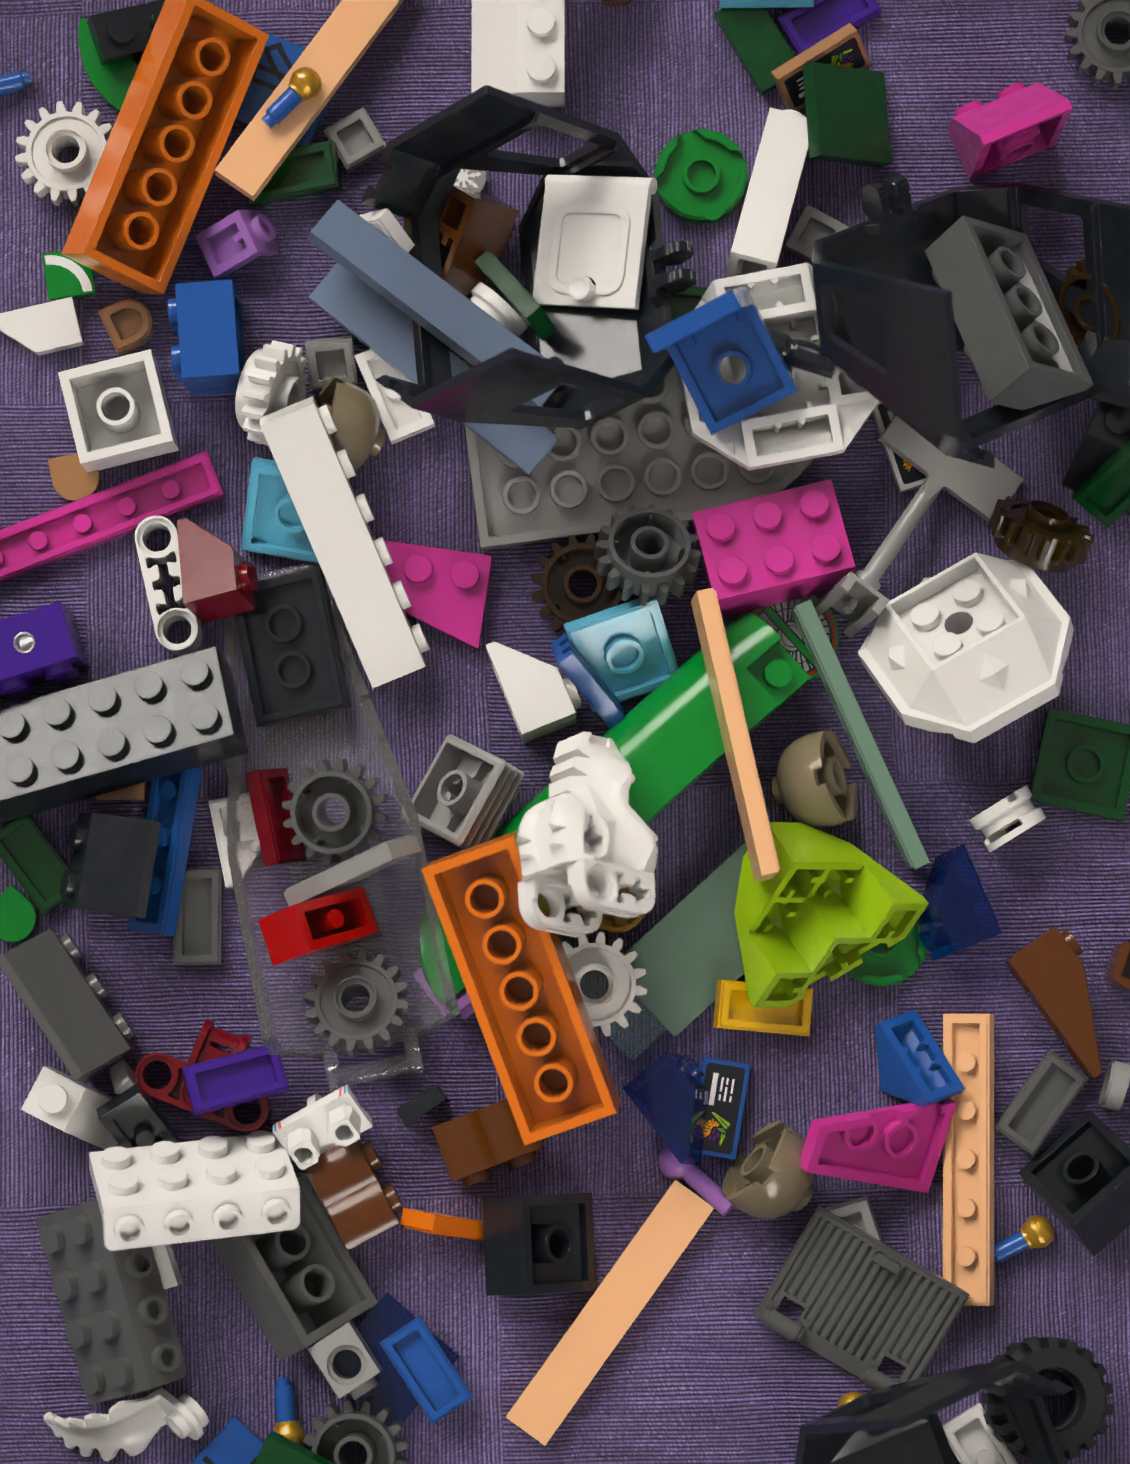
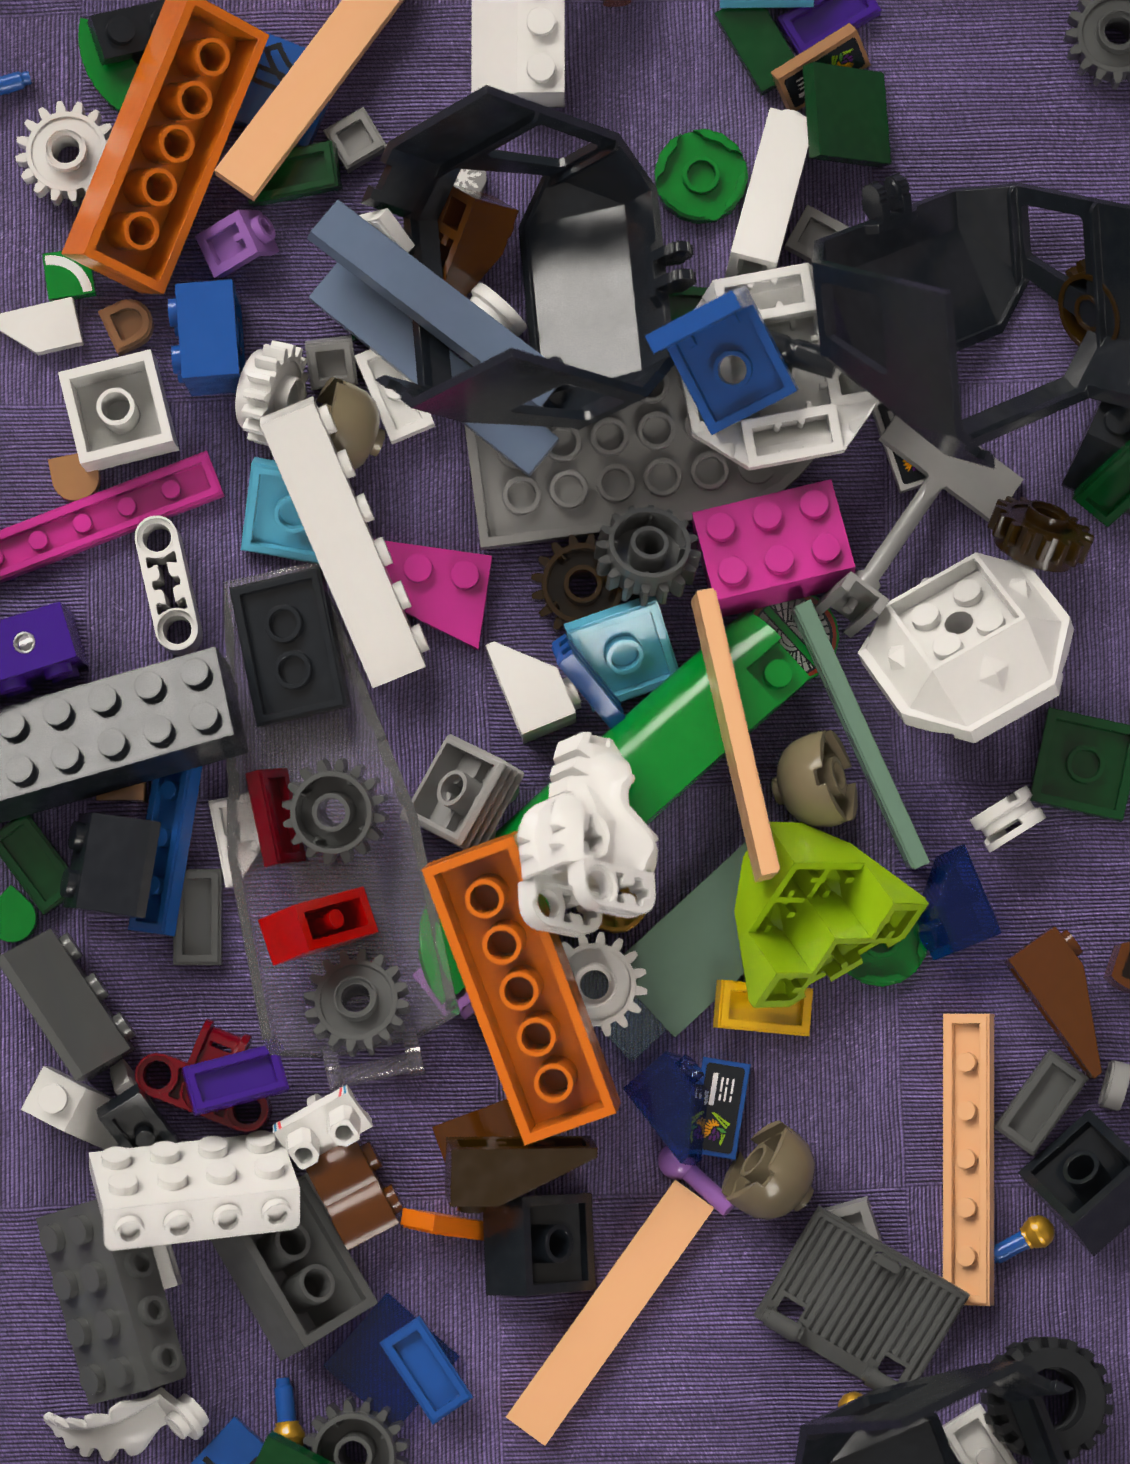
slope [177,518,259,623] -> none
piece [261,67,322,129] -> none
light grey tile [283,834,422,906] -> none
light grey brick [308,1320,383,1400] -> none
black tile [396,1084,447,1126] -> none
dark green tile [474,251,556,341] -> none
white container [533,175,657,310] -> none
dark pink wing [801,1098,957,1193] -> none
blue slope [875,1010,965,1107] -> none
dark grey slope [925,215,1094,411] -> none
dark pink slope [947,82,1073,181] -> none
none -> dark brown slope [445,1136,598,1214]

